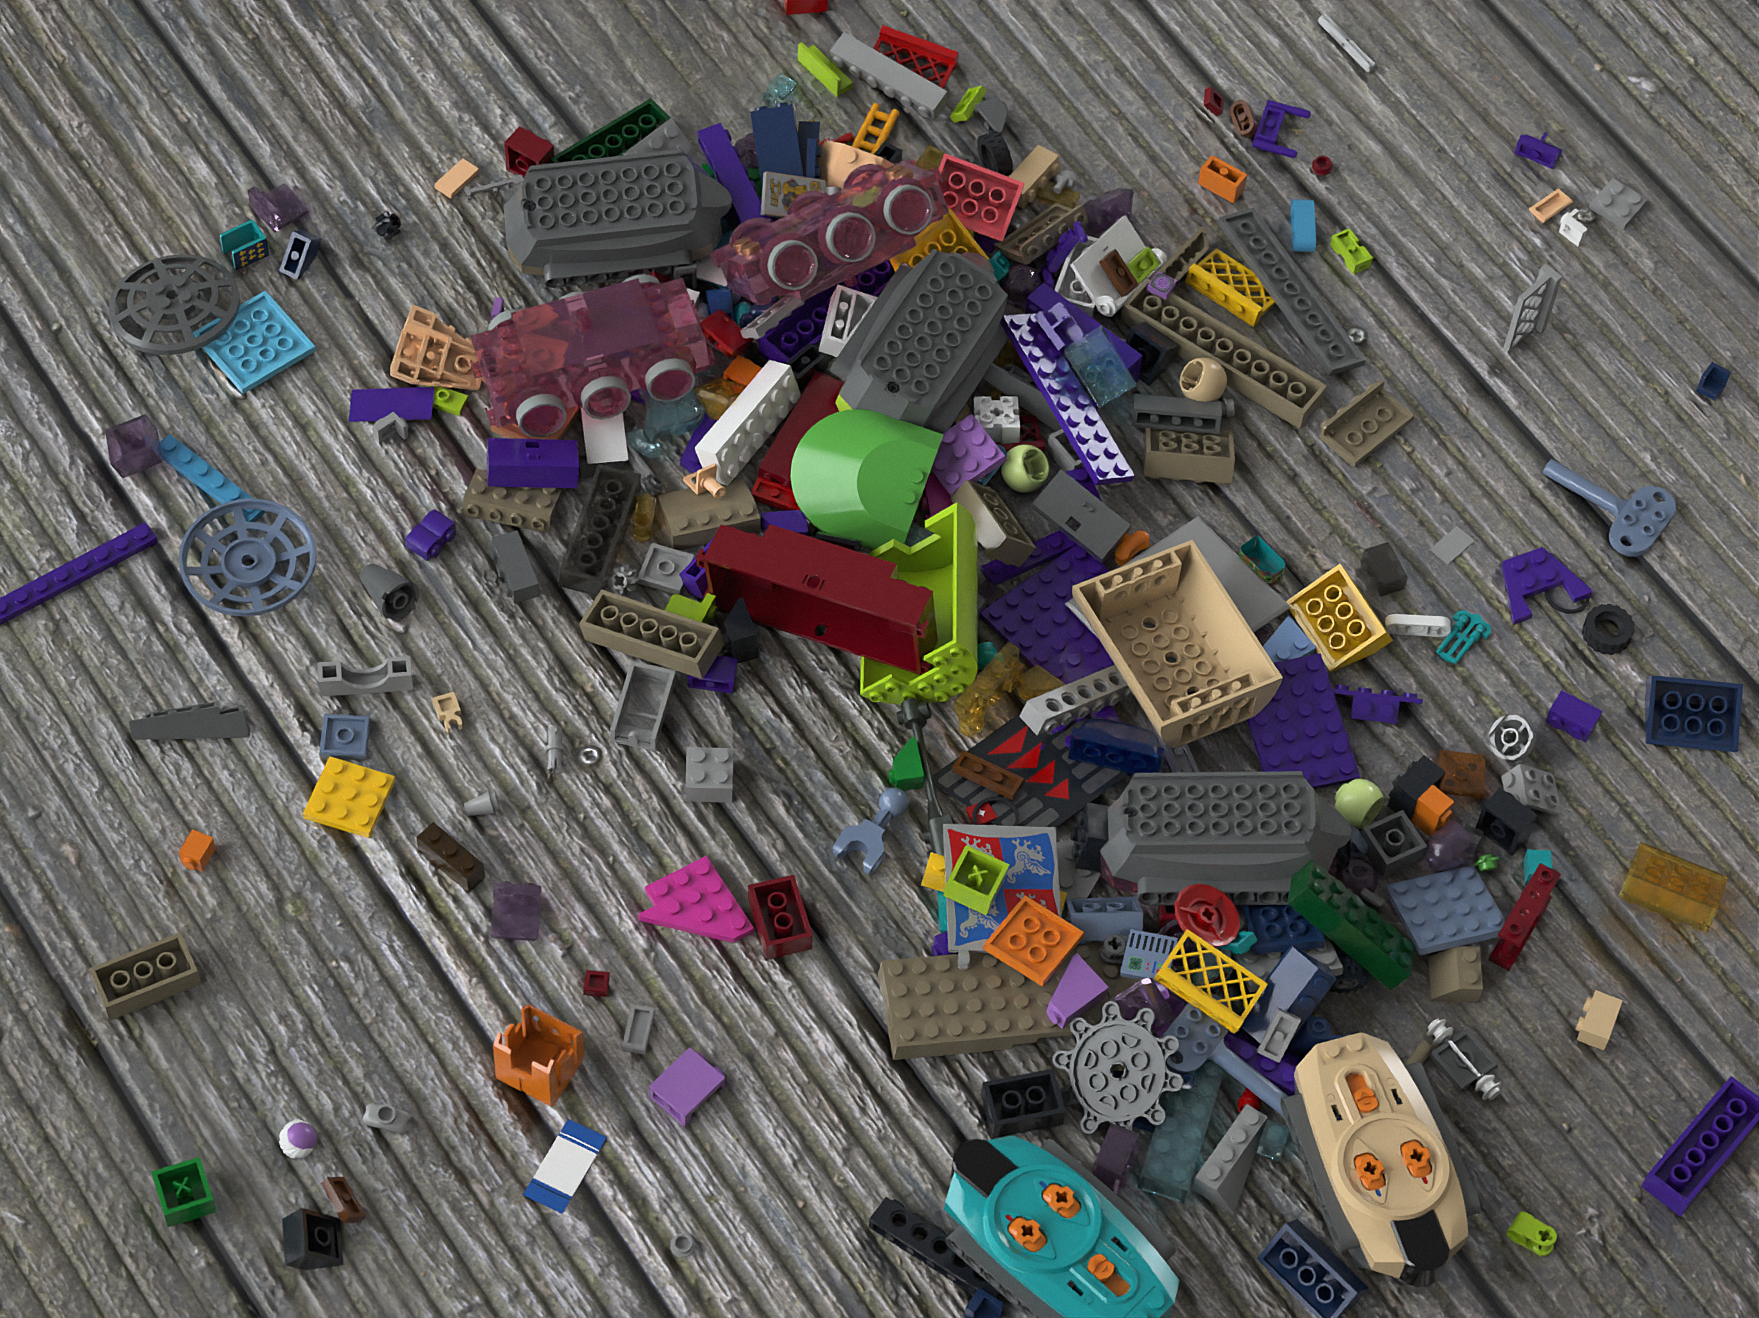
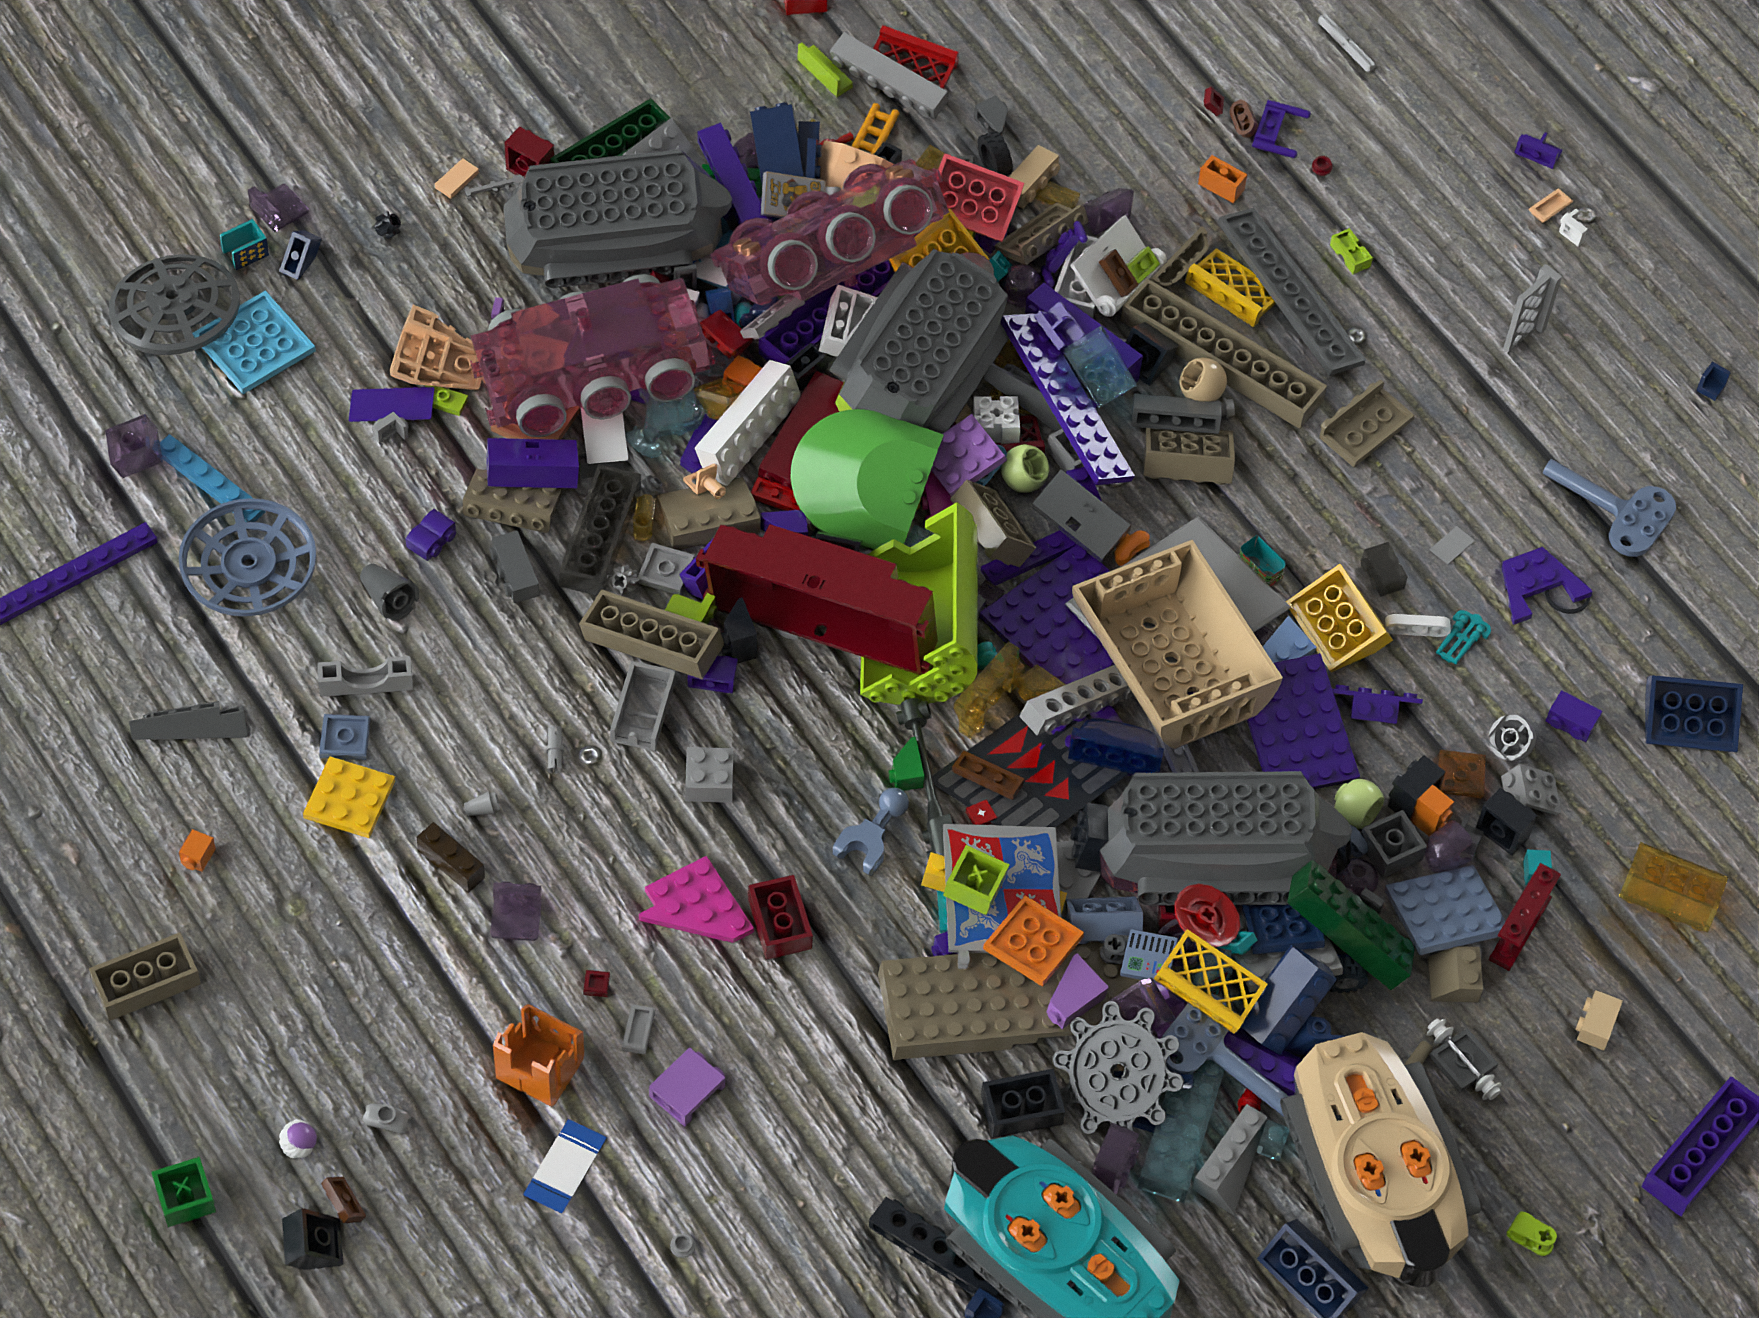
tan plate [432,692,462,733] -> none
clear light blue plate [762,73,796,107] -> none
lime plate [949,85,987,123] -> none
black piece [972,797,1019,826] -> none
light grey plate [1053,170,1077,194] -> none
medium lavender tile [1147,271,1177,300] -> none
light grey plate [1257,1008,1301,1062] -> none
dark azure beam [1291,199,1316,252] -> none
bright green plate [1474,854,1500,872] -> none
black tyre [1582,604,1635,655] -> none
light grey plate [1589,178,1648,230] -> none

